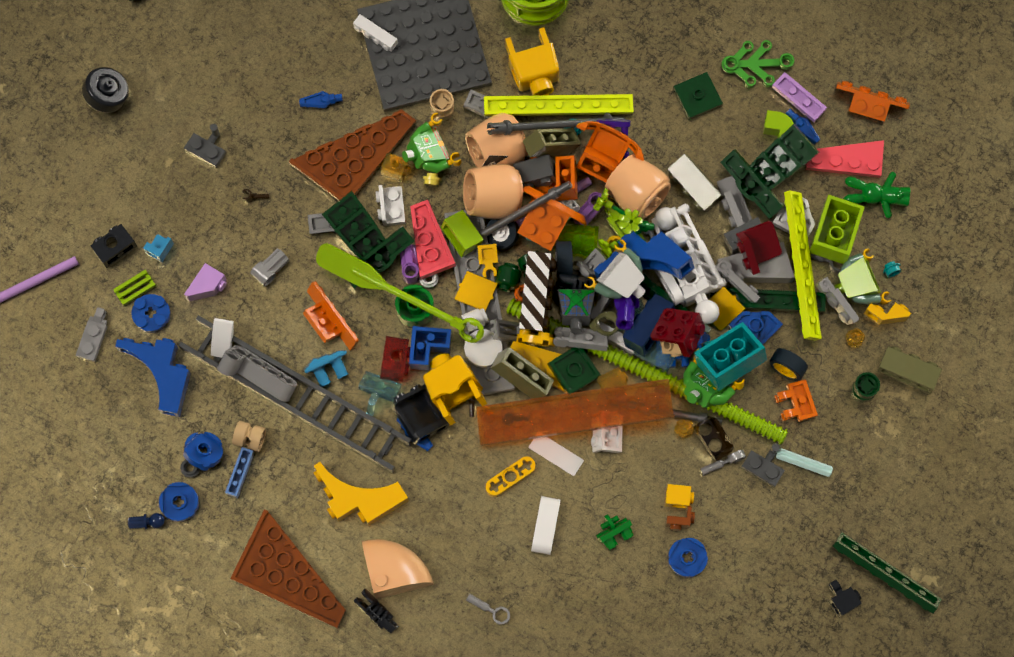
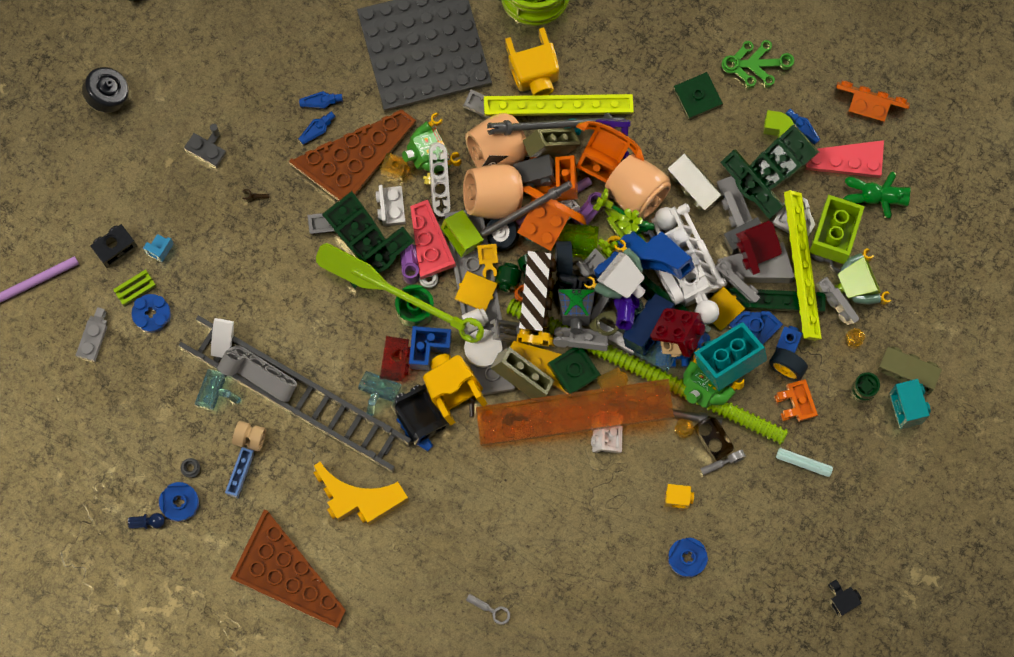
blue arch [115,338,191,417] -> none
blue plate [183,432,223,471] -> none
lavender slope [184,263,227,301] -> none
light grey piece [250,248,289,287] -> none
orange bracket [303,281,359,350] -> none
dark azure connector [304,350,349,387] -> none
white piece [353,14,398,52] -> none
black hinge [354,589,399,633] -> none
light nougat brick [362,539,434,599] -> none
tan wheel [430,89,455,121] -> none
yellow beam [486,456,535,497] -> none
white sticker [528,432,584,476] -> none
white beam [531,496,561,555] -> none
green hips [596,514,634,550] -> none
dark orange bracket [665,506,695,531] -> none
dark grey plate [741,443,785,488] -> none
lavender plate [772,72,827,123] -> none
dark green plate [832,532,942,614] -> none
yellow slope [864,302,911,325] -> none
teal plate [883,261,901,278] -> none
none -> clear light blue plate [194,369,241,411]
none -> blue piece [298,112,336,145]
none -> white beam [428,142,450,216]
none -> blue brick [775,326,802,353]
none -> teal brick [889,379,931,429]

